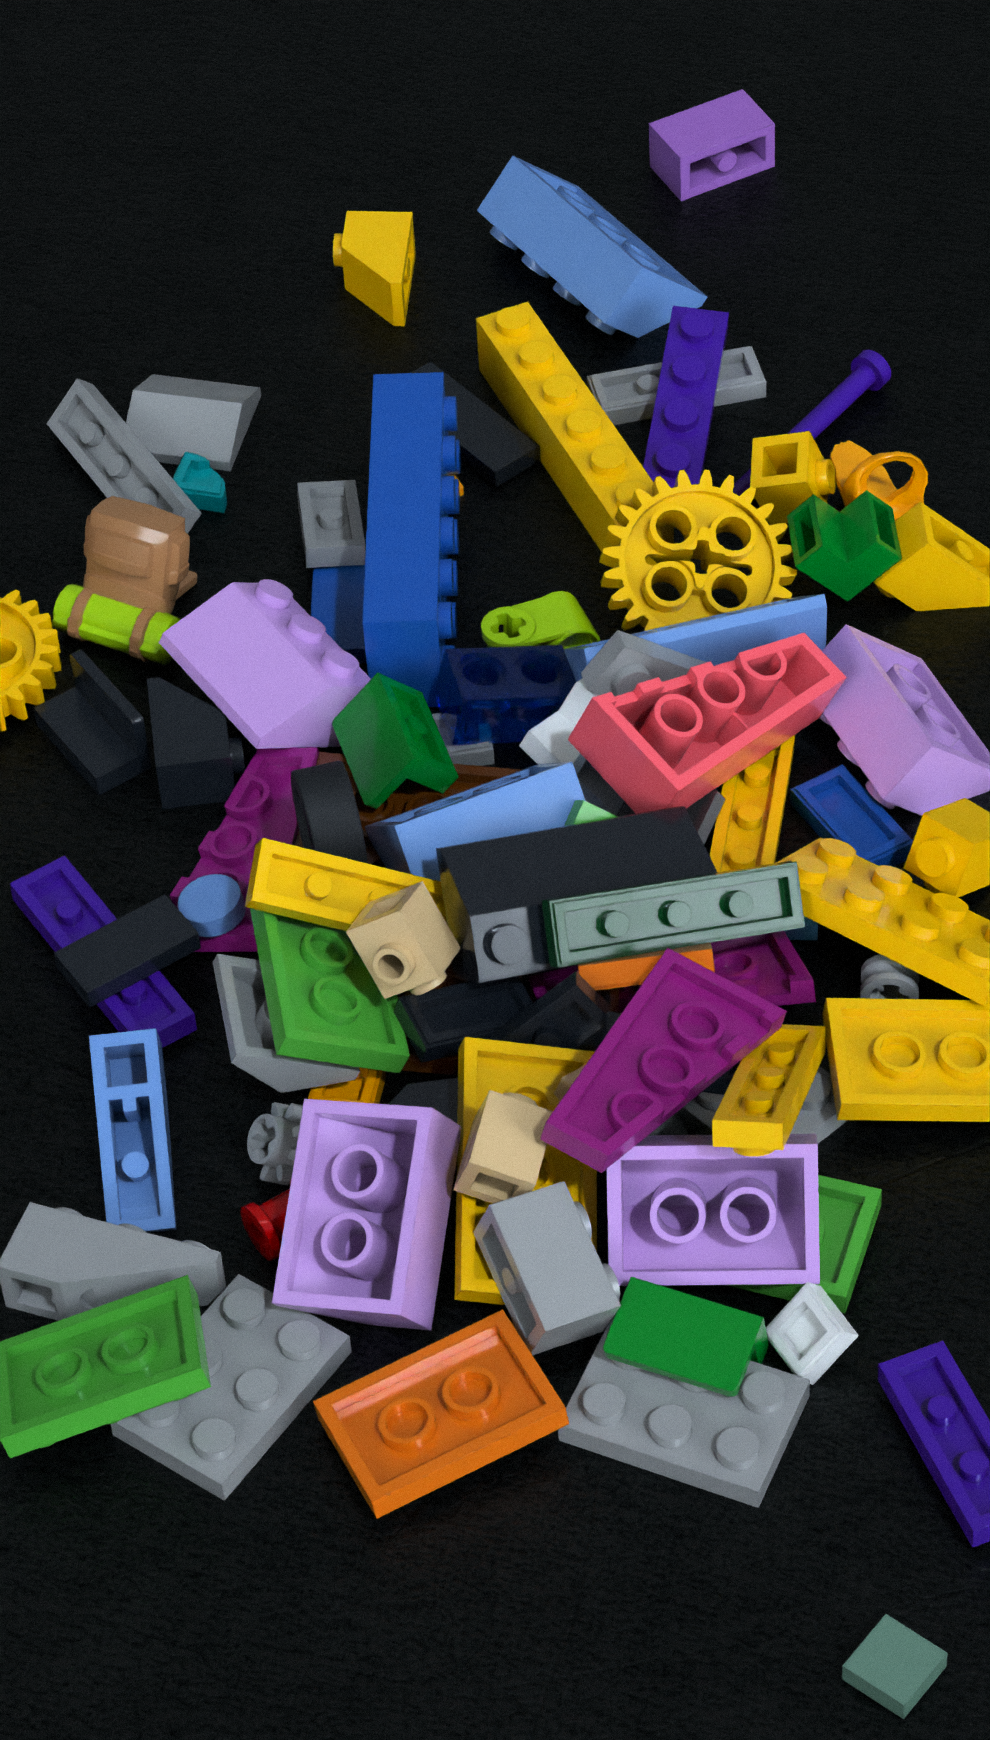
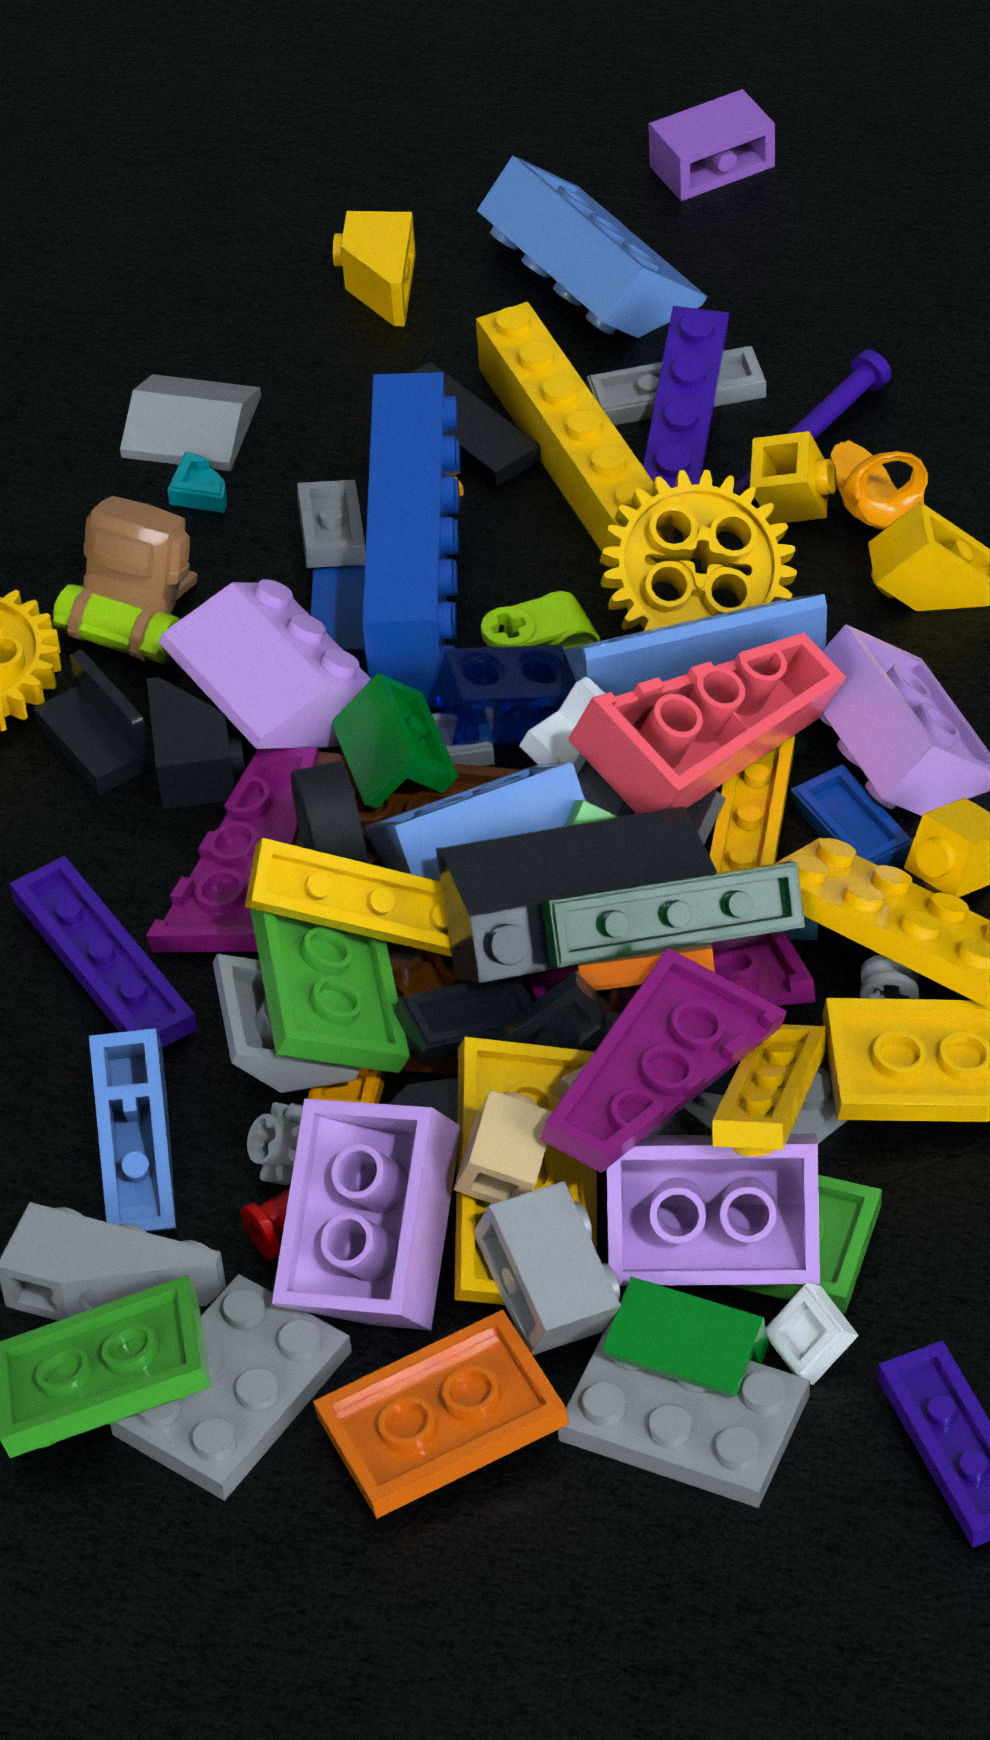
light grey plate [47,378,202,534] -> none
black tile [54,894,201,1007] -> none
medium blue tile [178,874,246,937] -> none
tan brick [346,881,461,999] -> none
light grey plate [581,630,706,696] -> none
green piece [787,490,902,602] -> none
sand green tile [842,1614,948,1719] -> none

